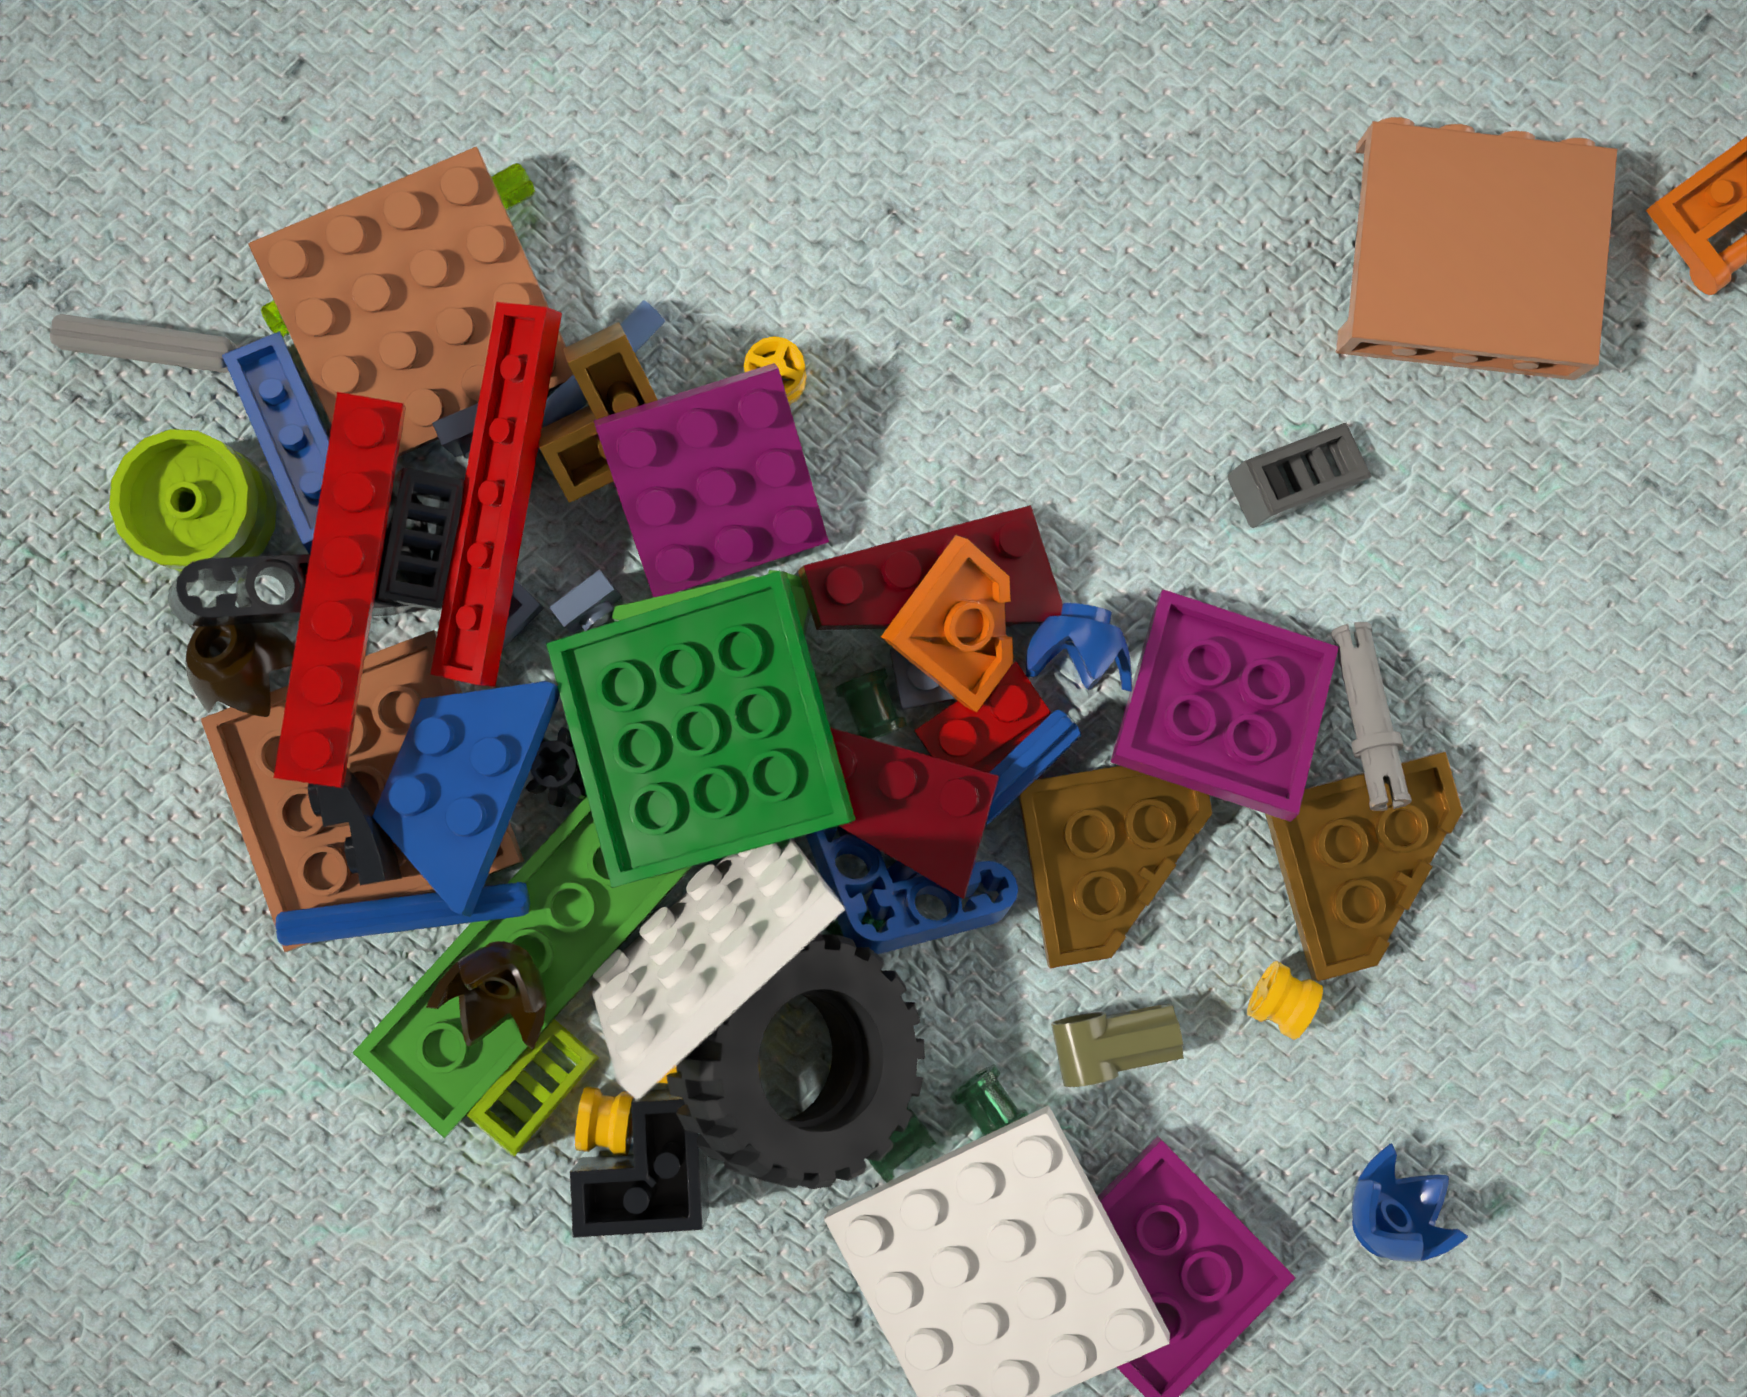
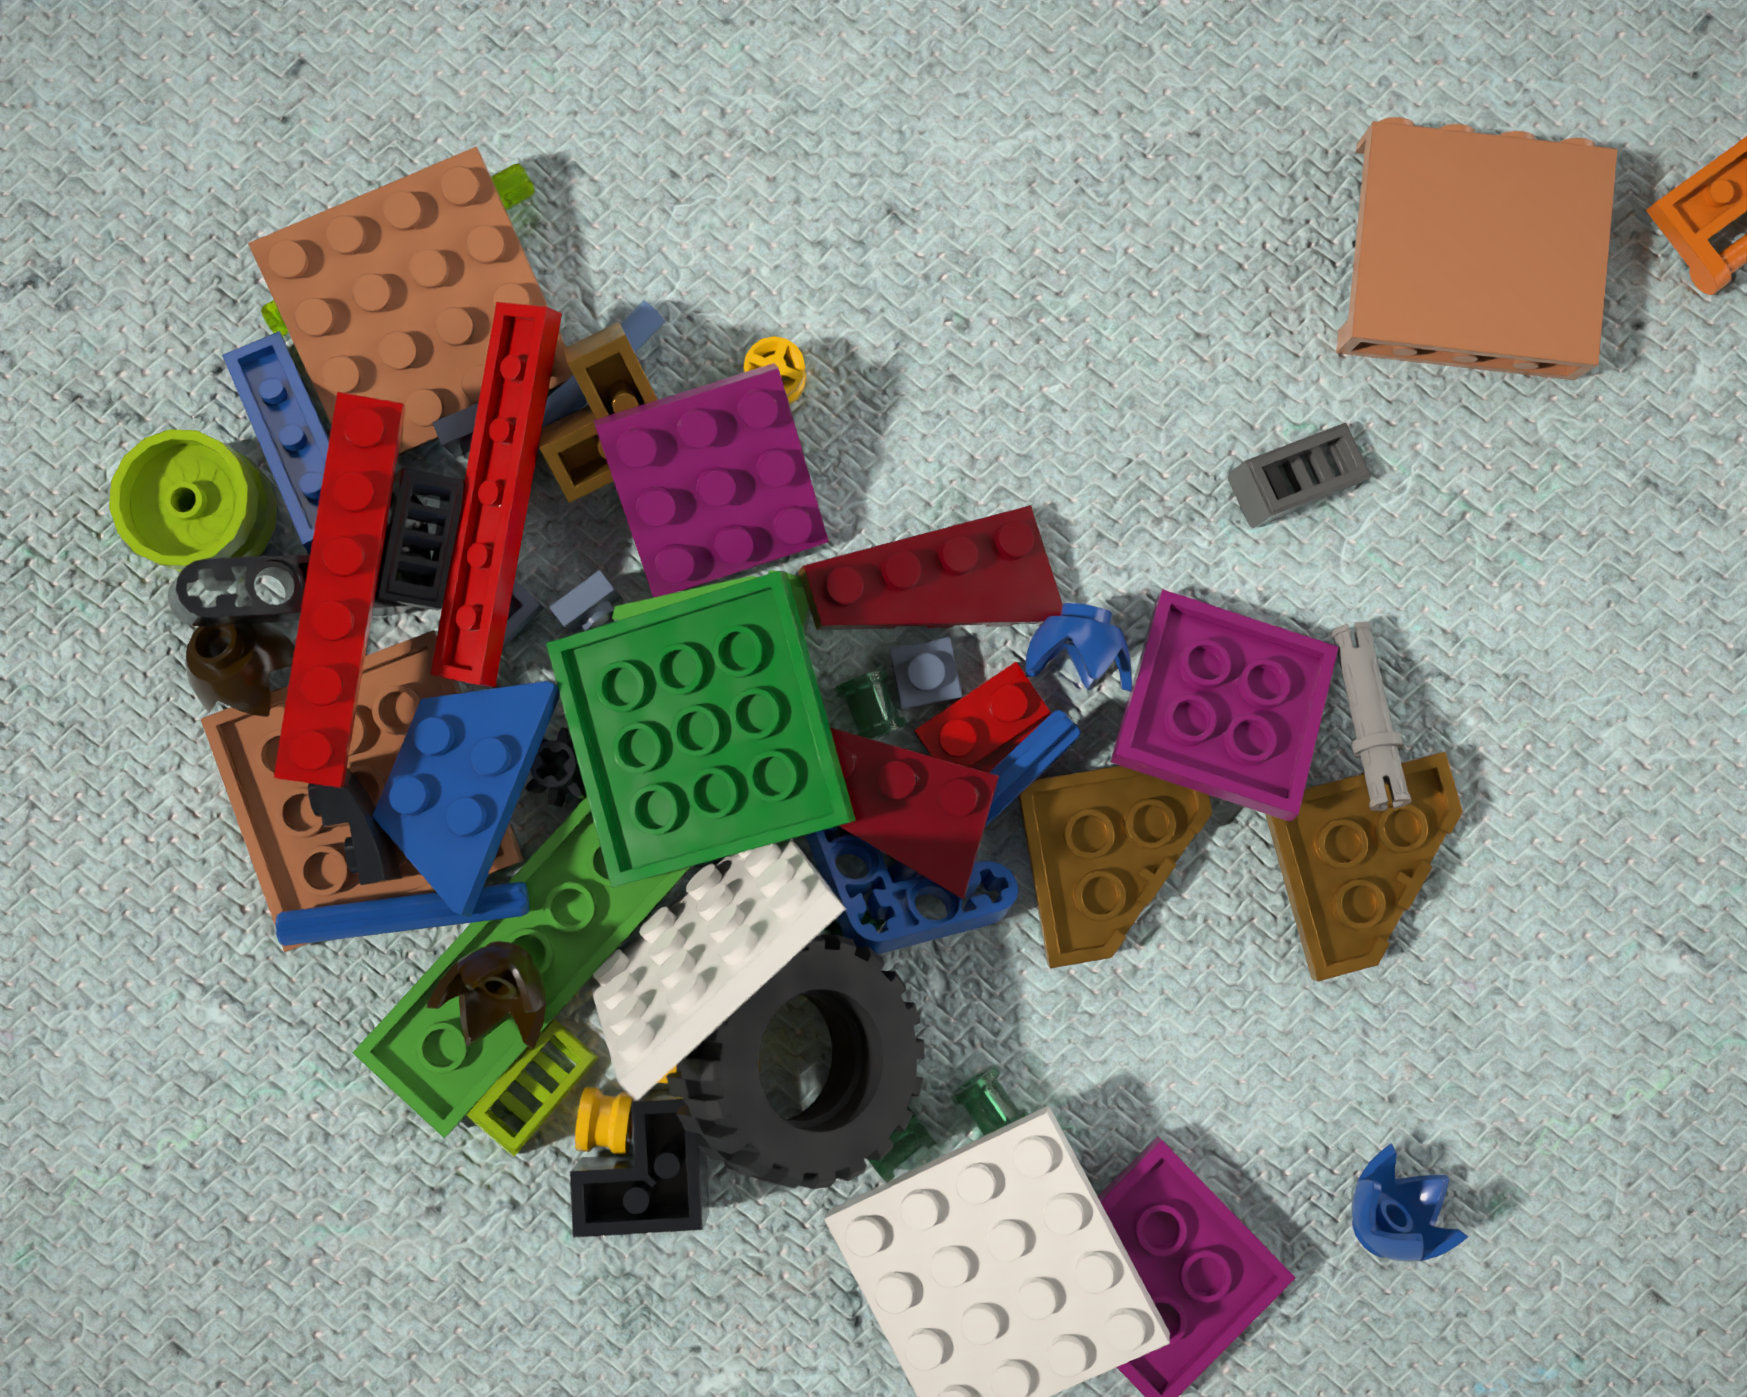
light grey axle [50,314,236,373] -> none
orange plate [881,535,1013,712] -> none
olive piece [1051,1004,1184,1087] -> none
yellow wheel [1247,961,1323,1040] -> none

